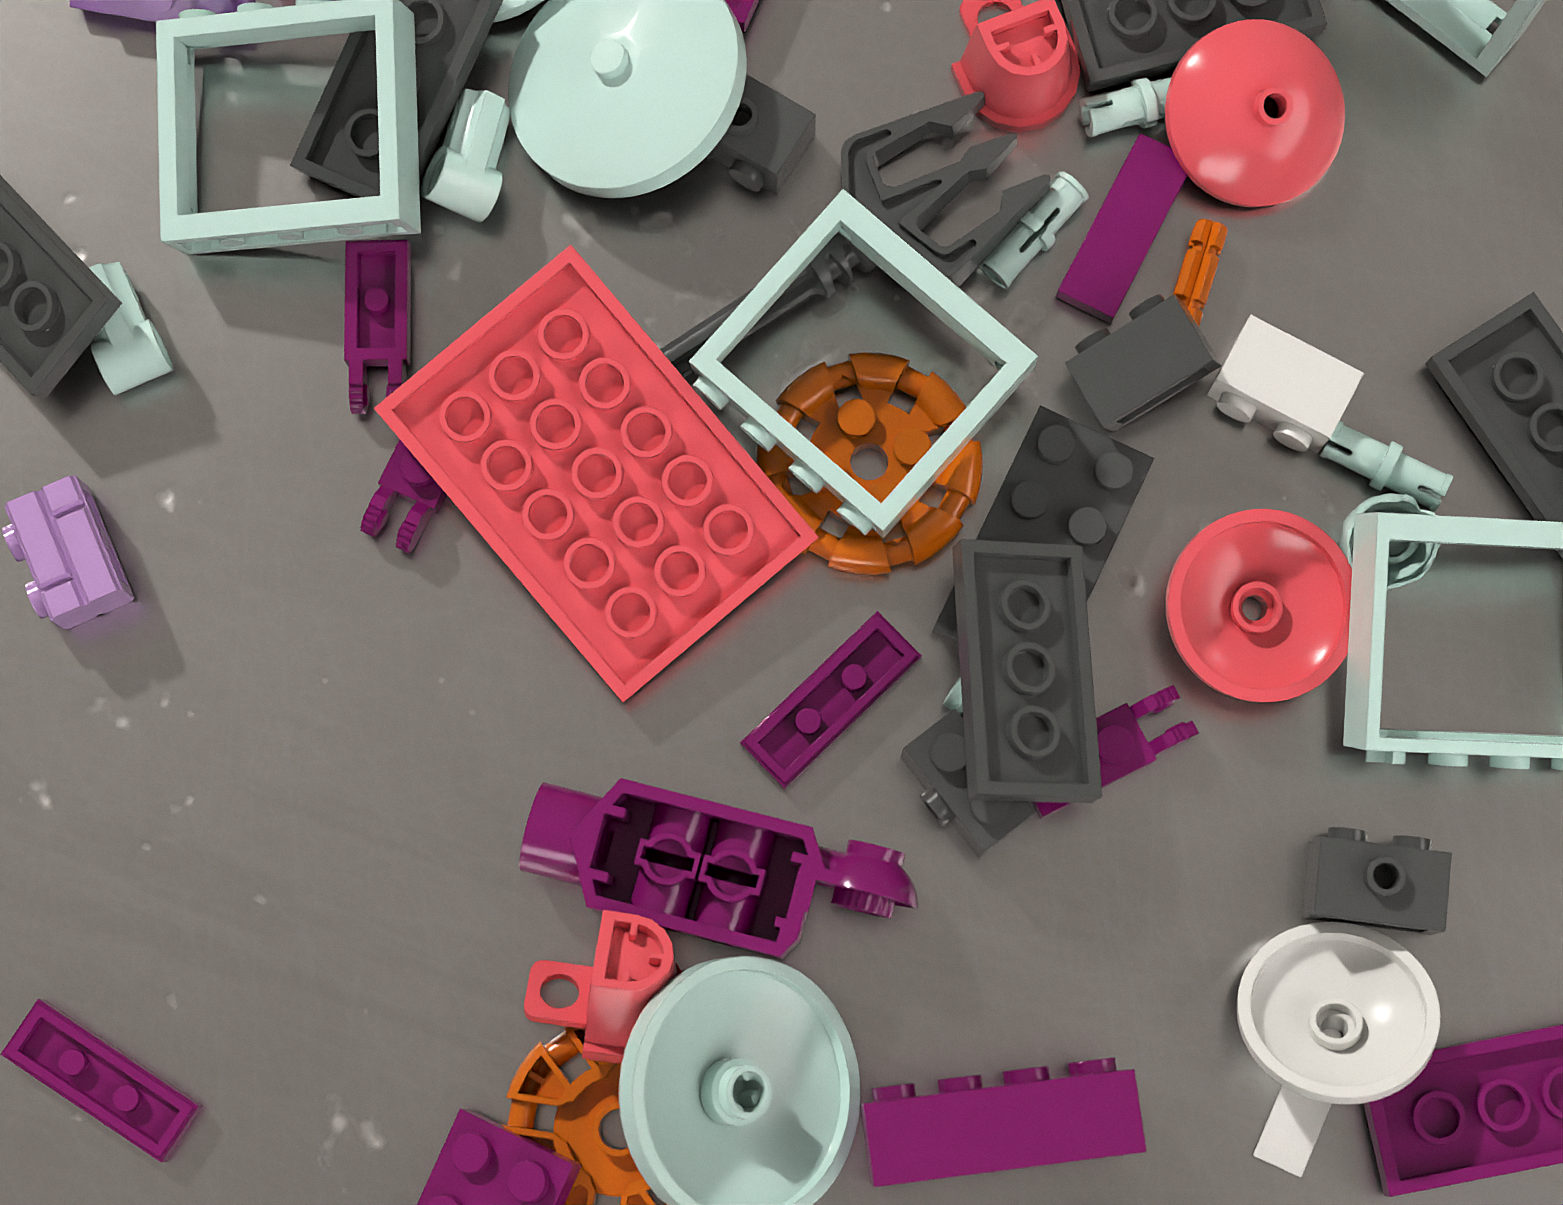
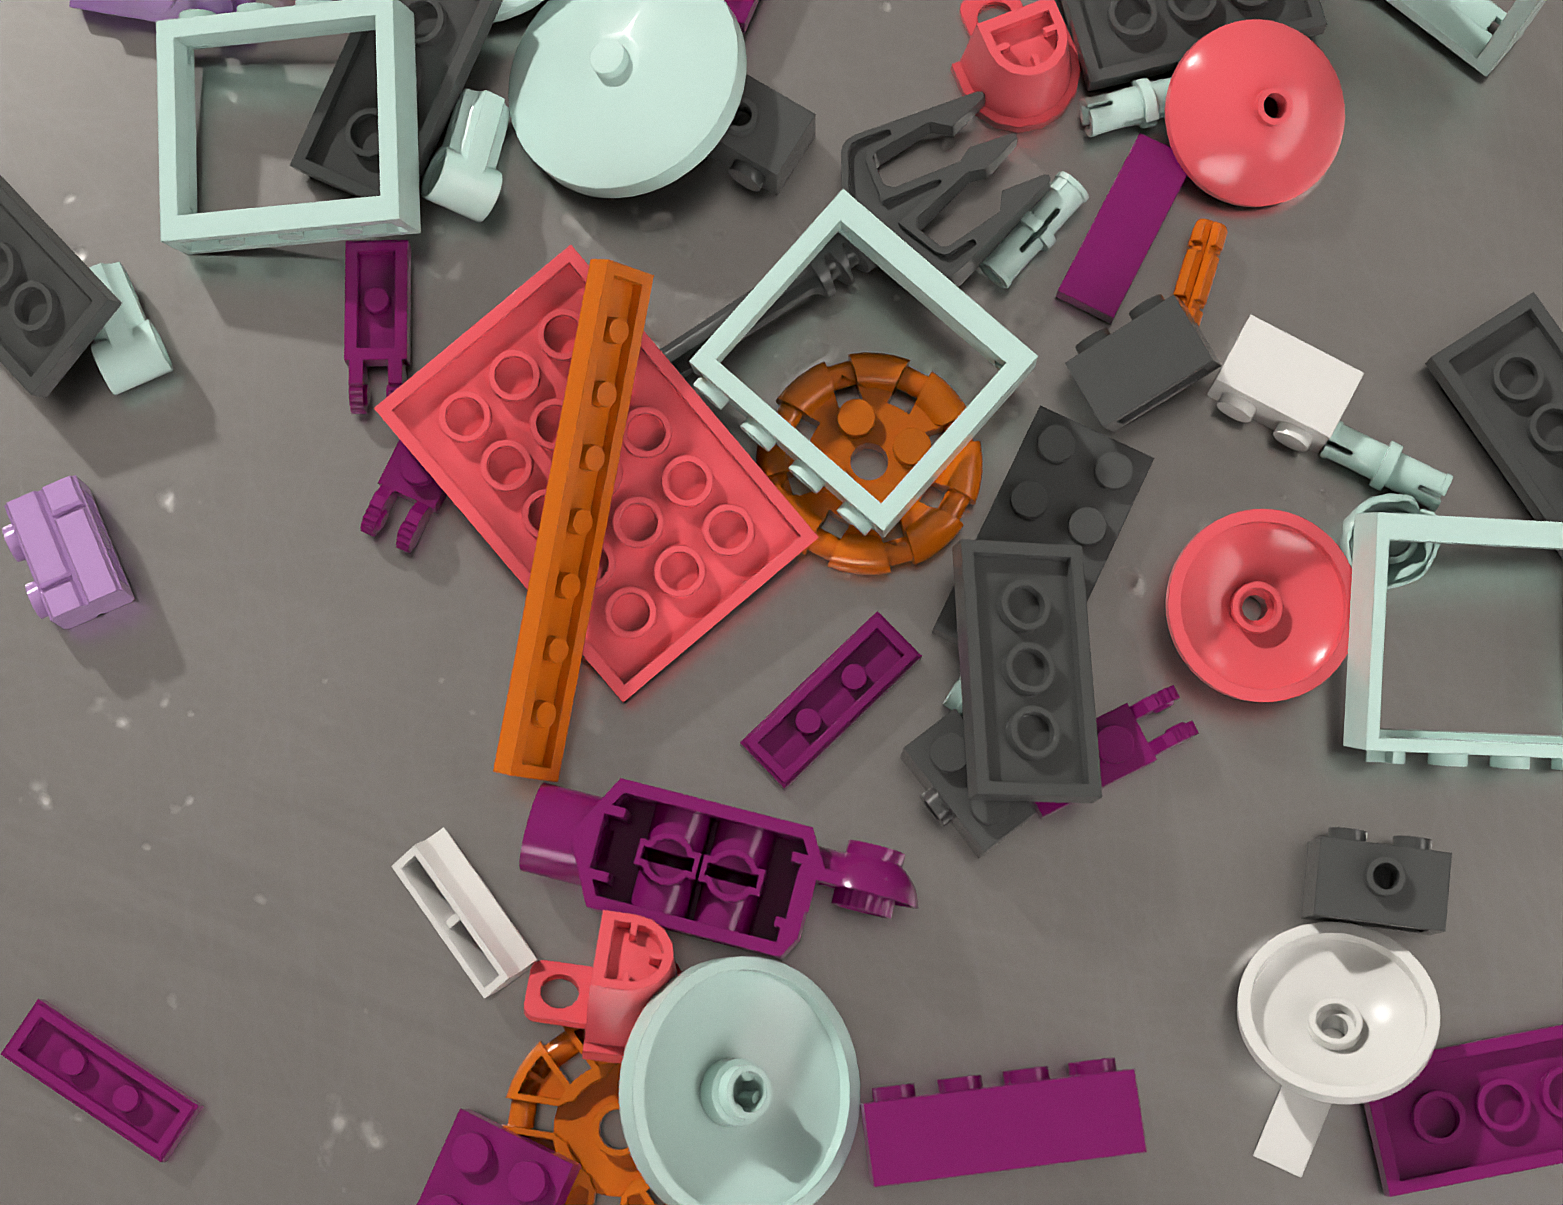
none -> white piece [391,827,539,999]
none -> orange plate [493,259,654,782]

